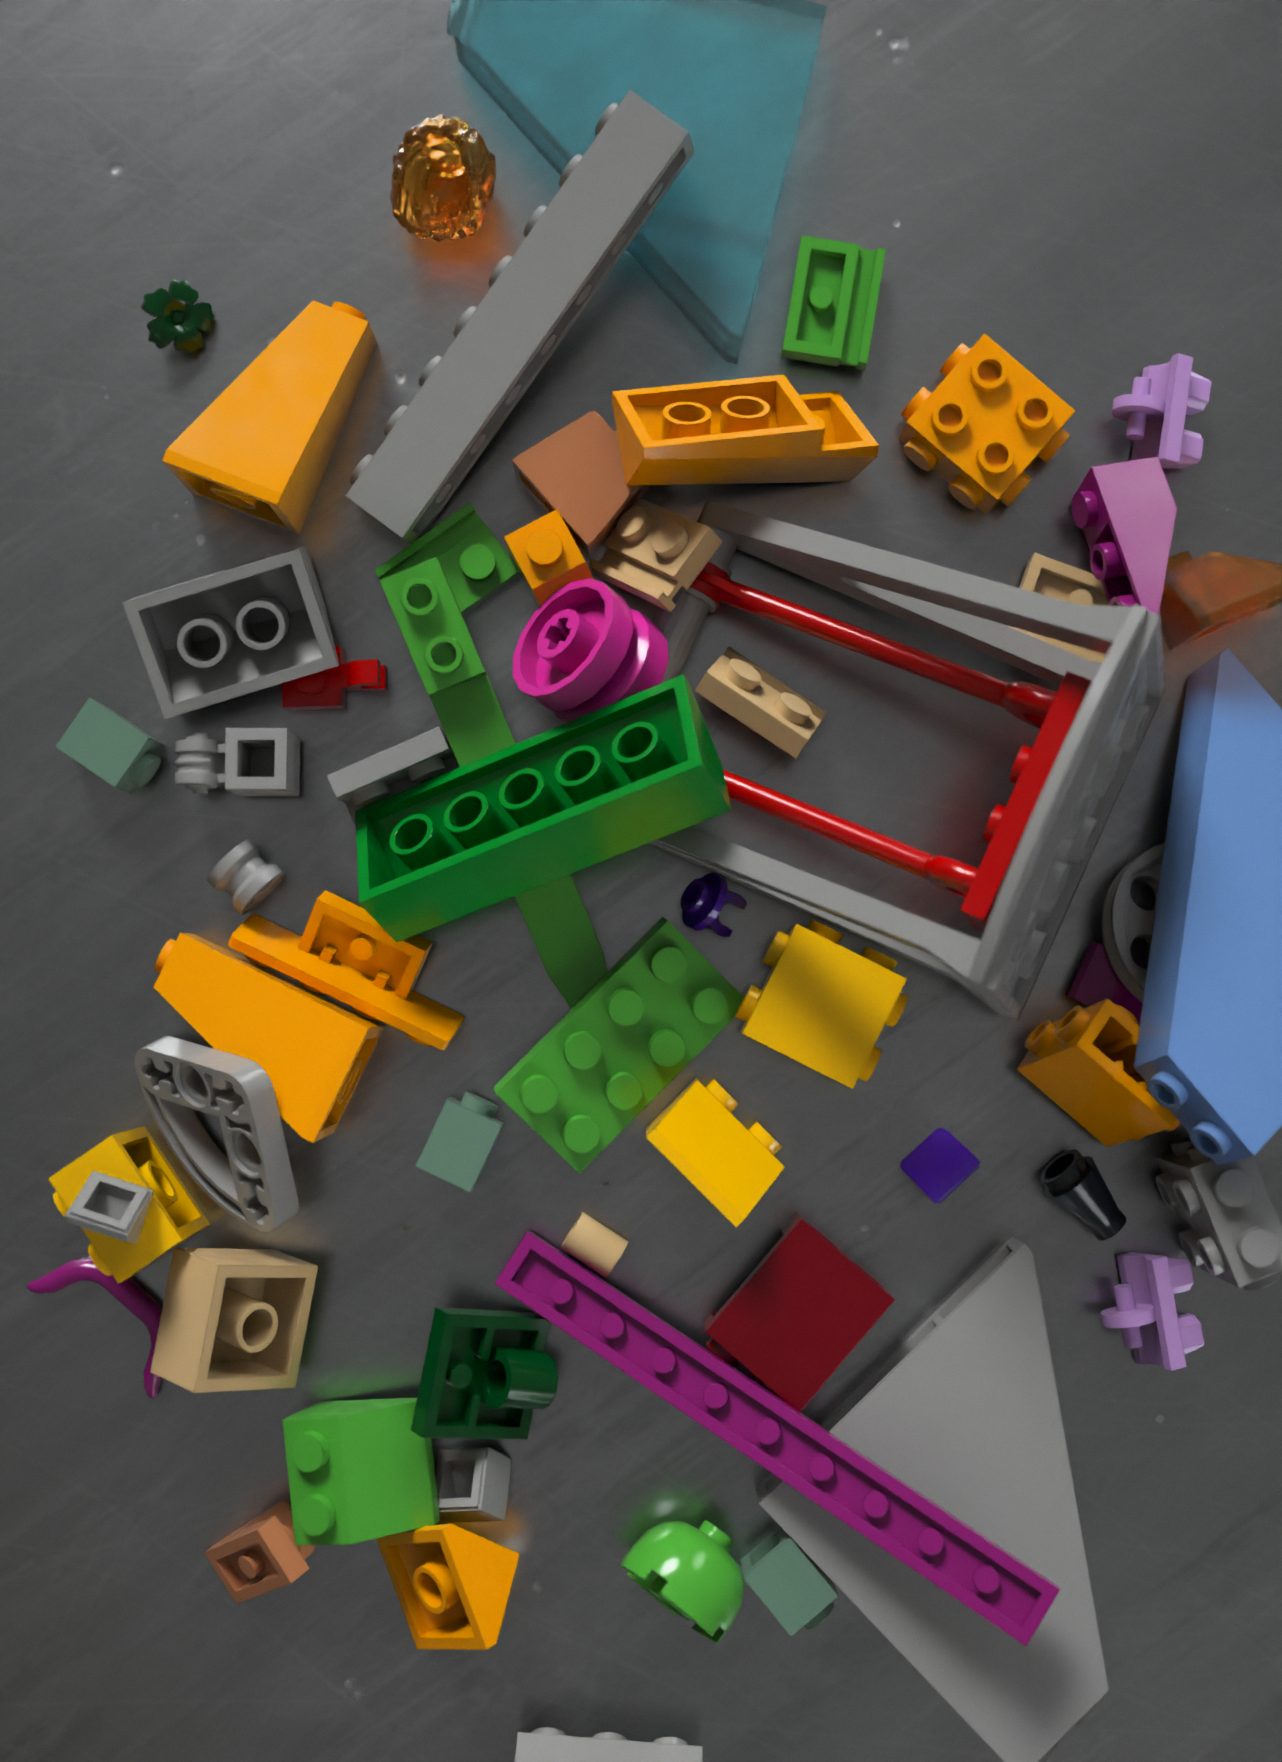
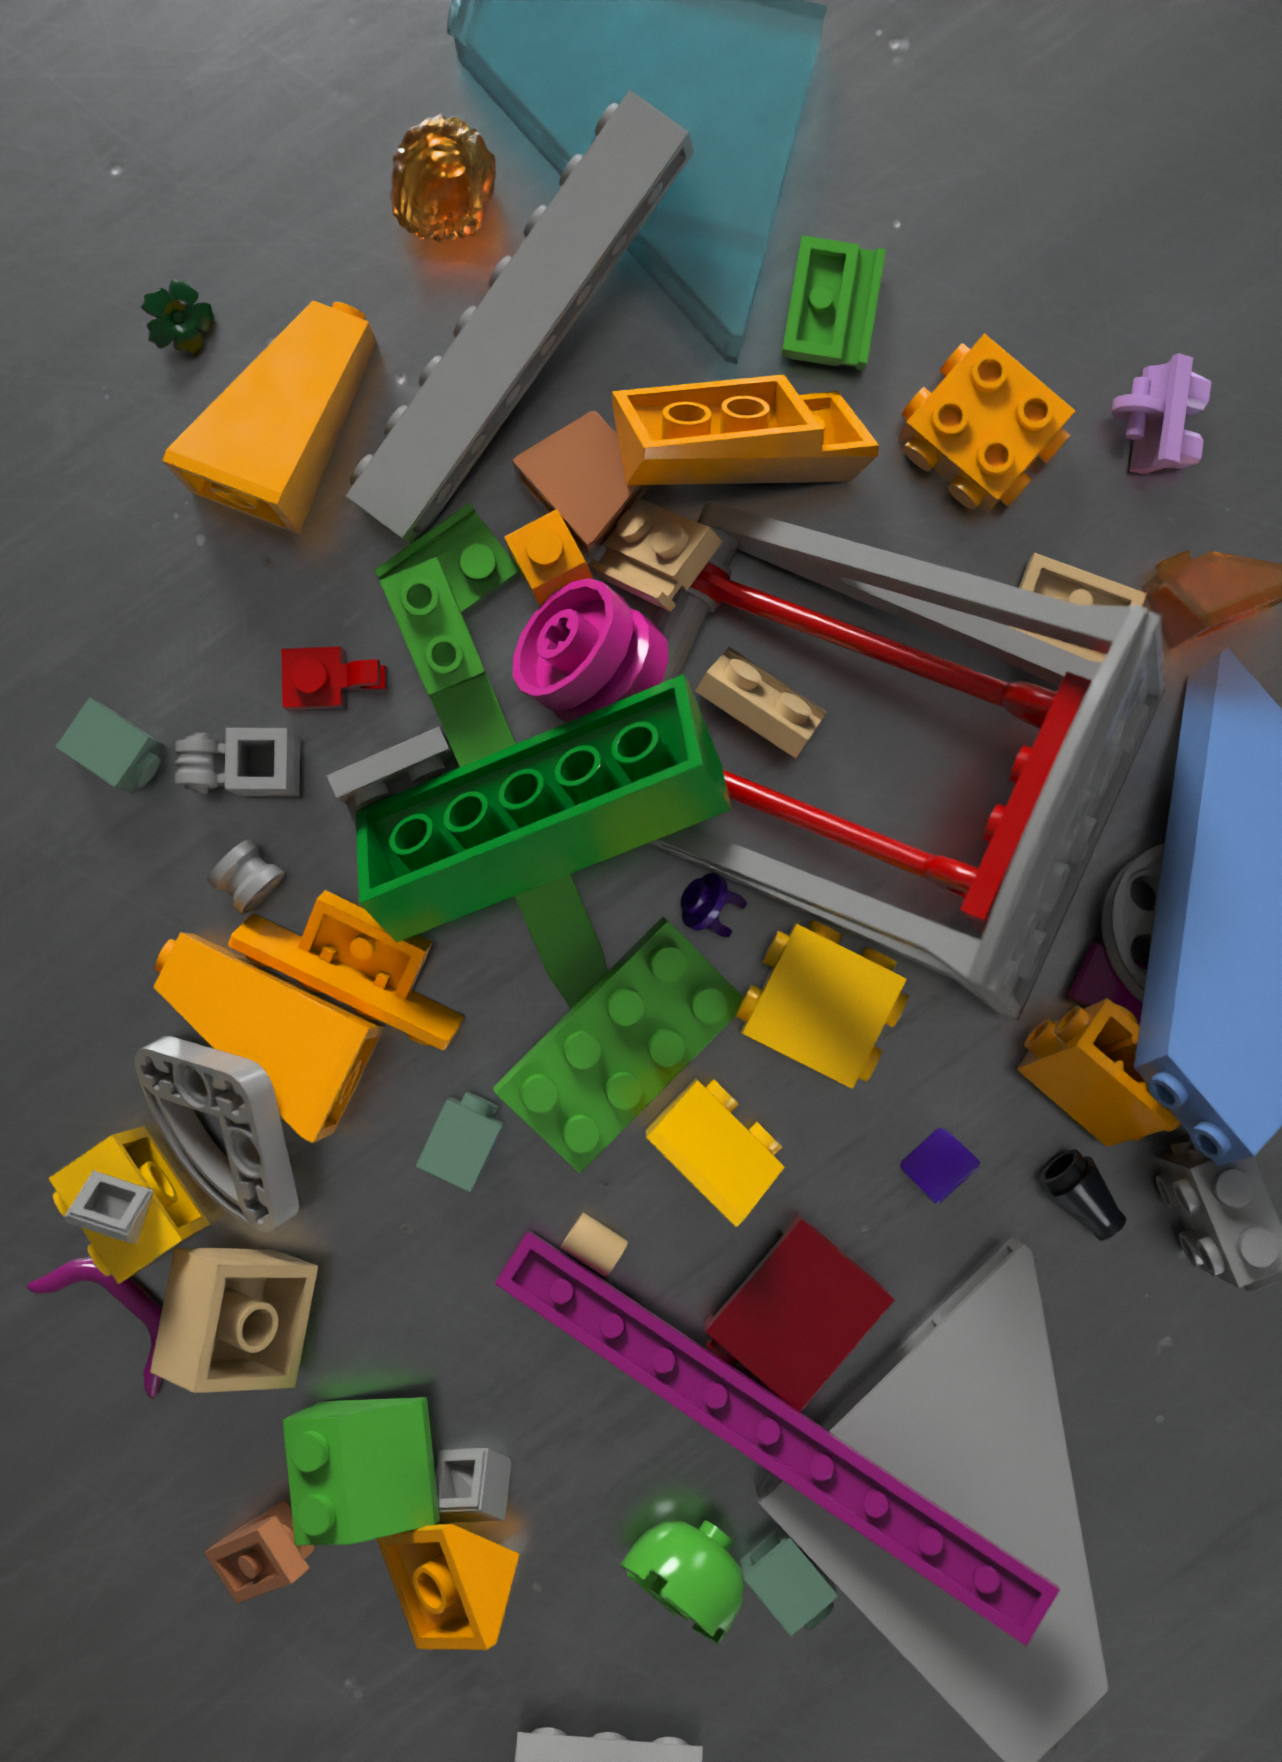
light grey slope [122,545,339,719] -> none
dark green plate [411,1307,558,1439] -> none
magenta slope [1072,456,1177,615] -> none
lavender hips [1101,1252,1204,1371] -> none

